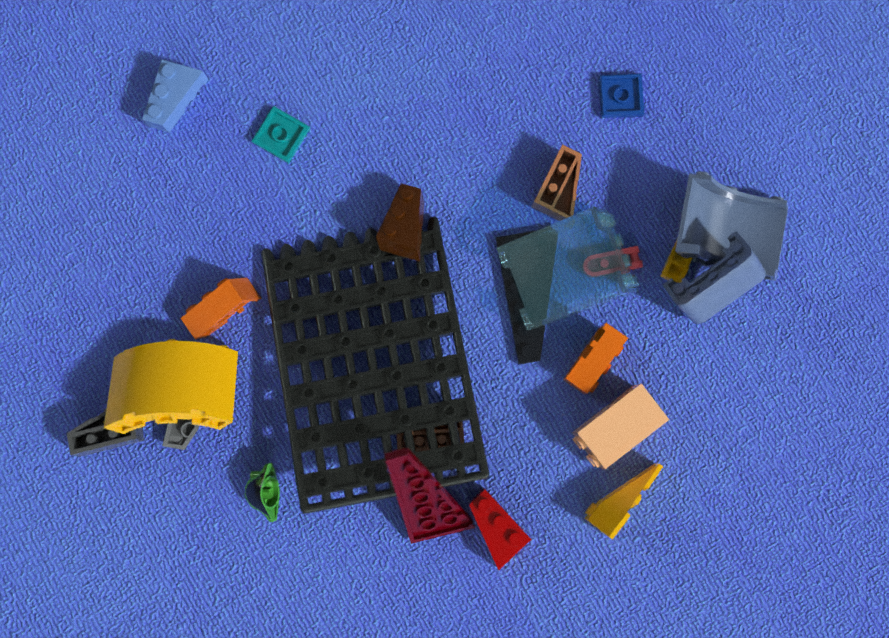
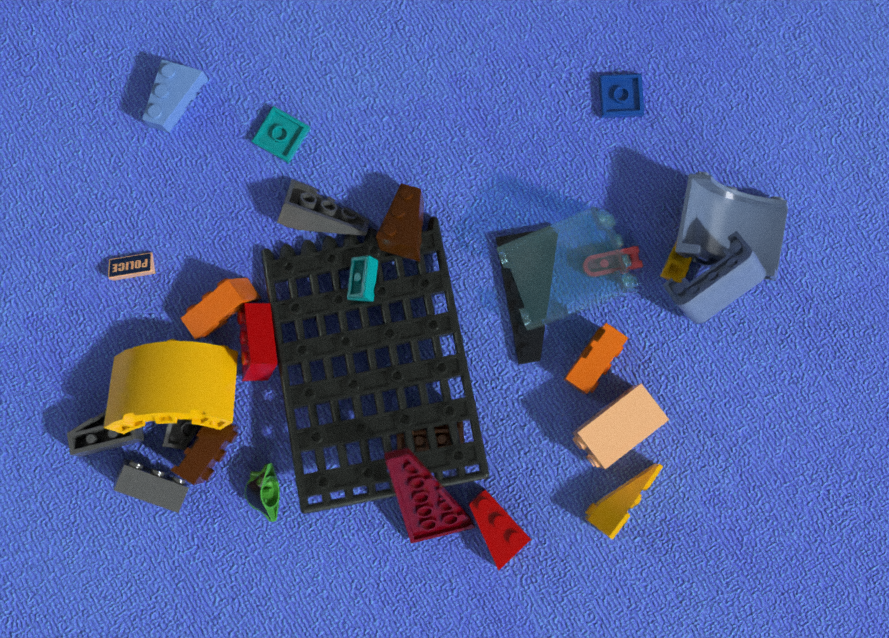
nougat wedge [531,144,582,226] -> none
none -> slope [108,252,156,281]
none -> dark grey wedge [113,458,189,513]
none -> reddish brown wedge [170,422,239,485]
none -> red wedge [237,303,278,381]
none -> dark grey wedge [277,179,369,236]
none -> teal slope [347,255,378,302]

